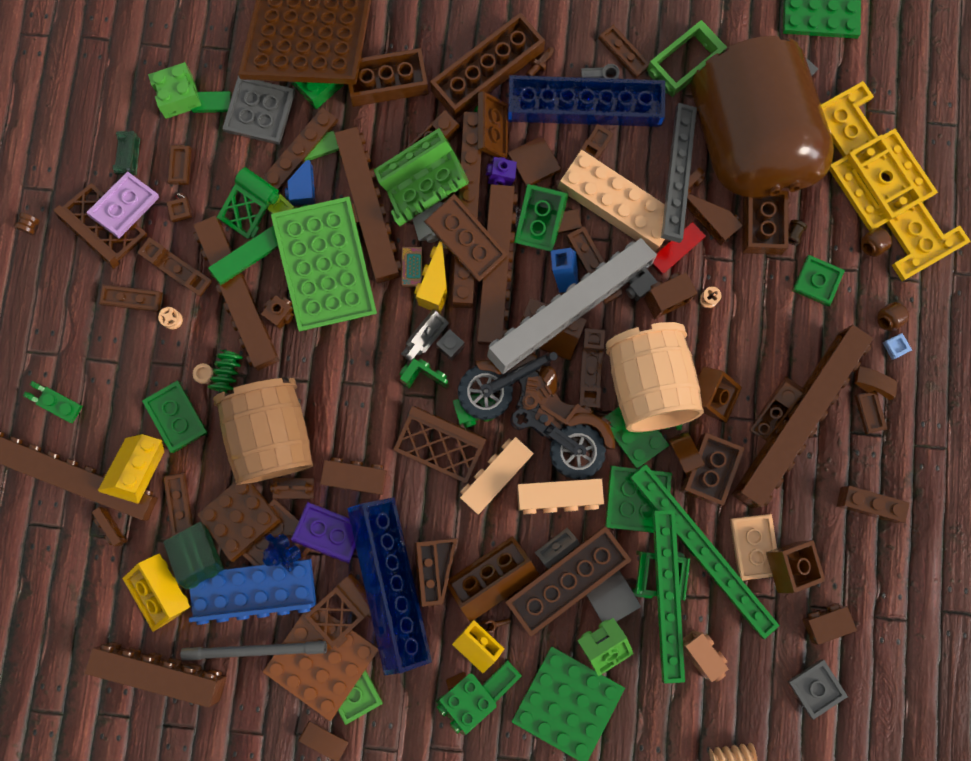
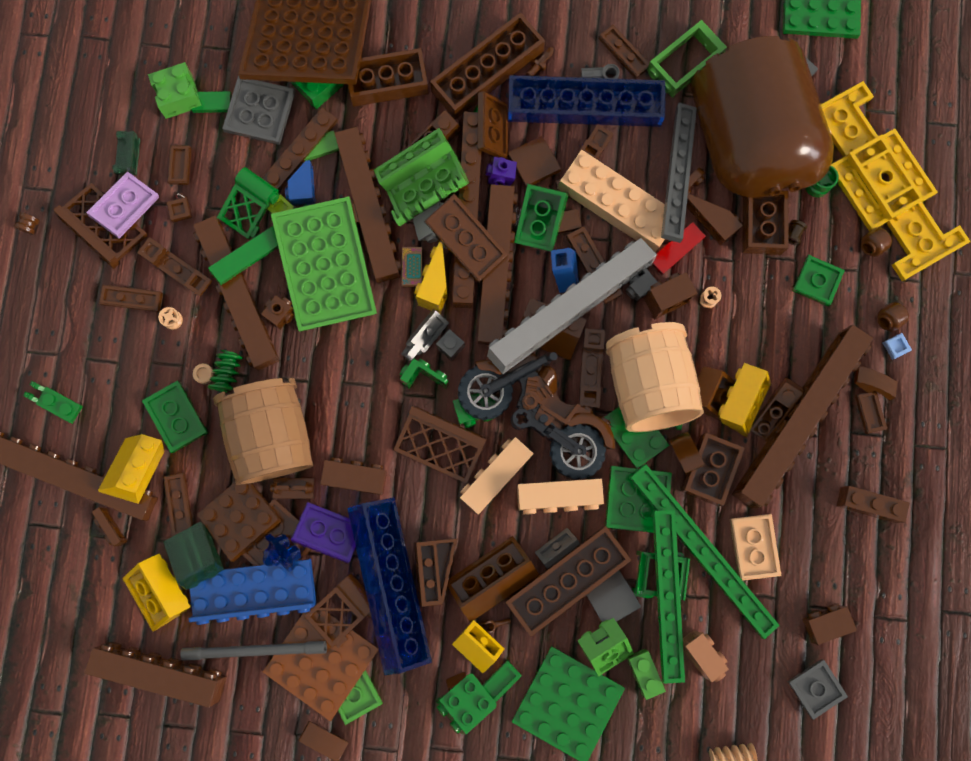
reddish brown brick [766,540,825,593] -> none
none -> bright green brick [627,649,666,700]
none -> yellow slope [718,363,771,437]
none -> green wheel [805,166,839,198]

